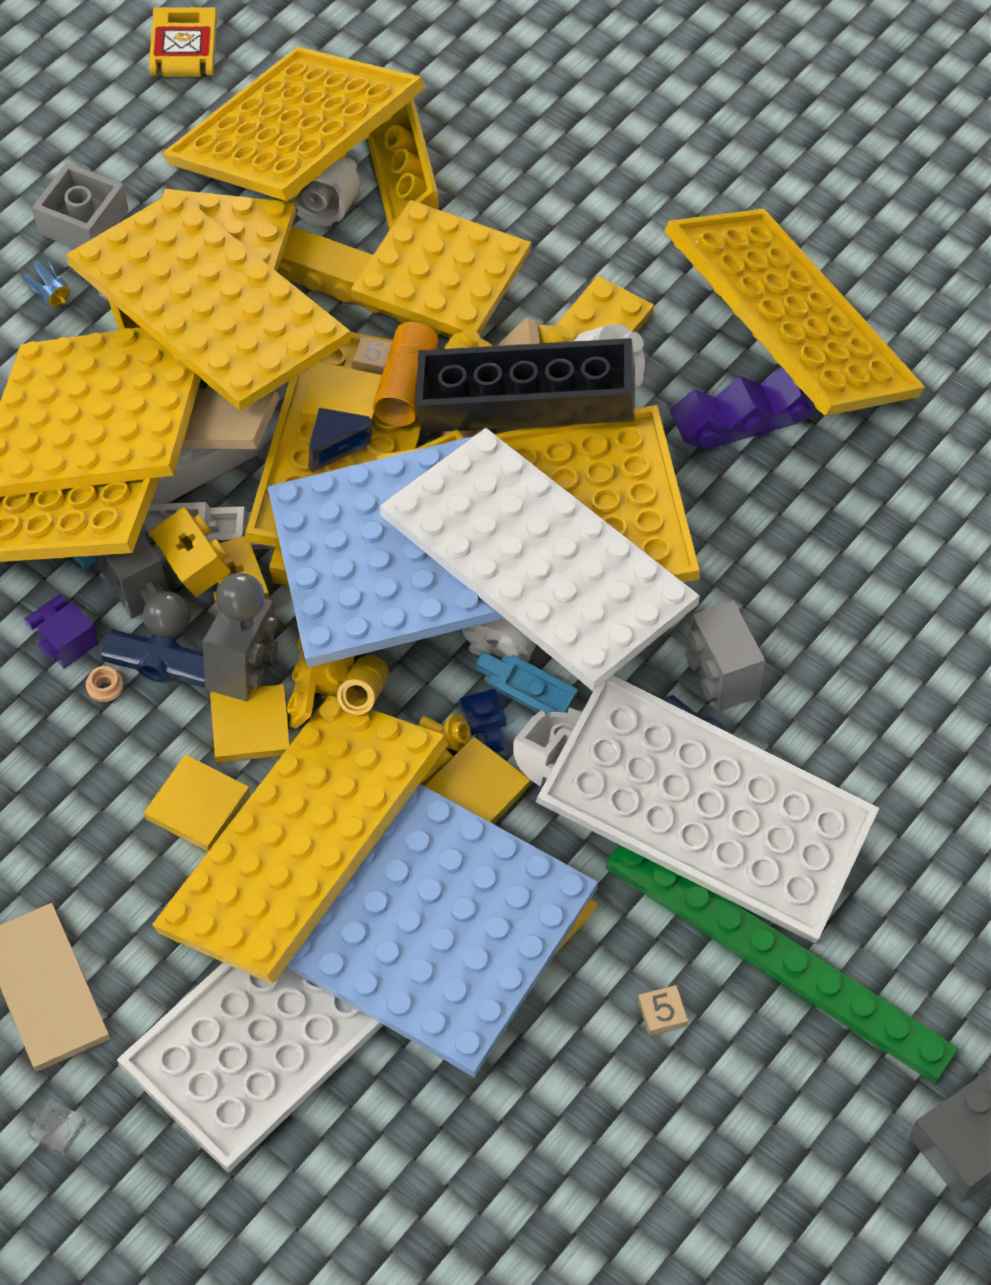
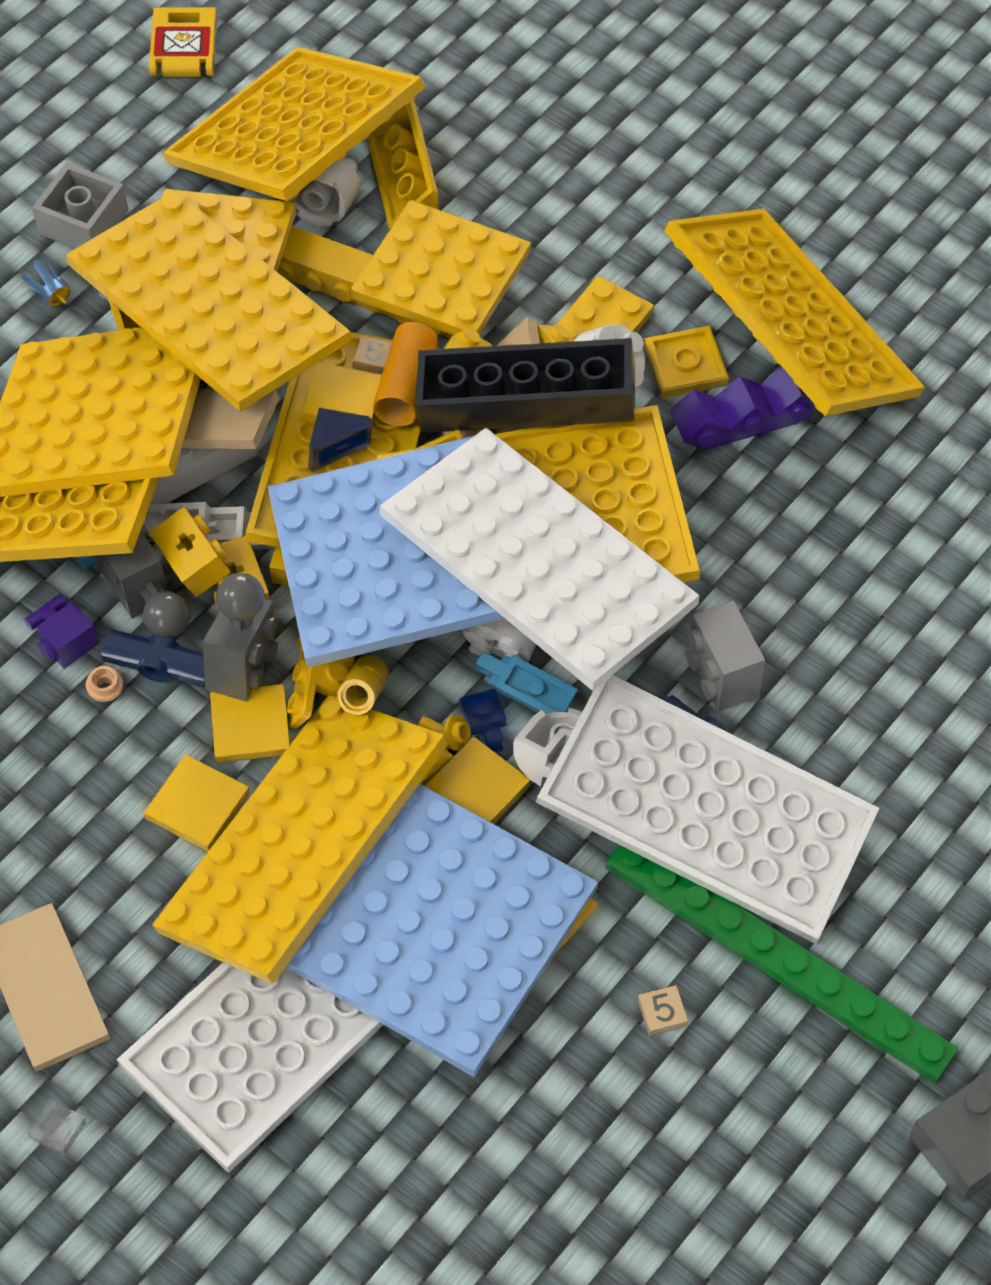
none -> yellow tile [644,325,729,399]

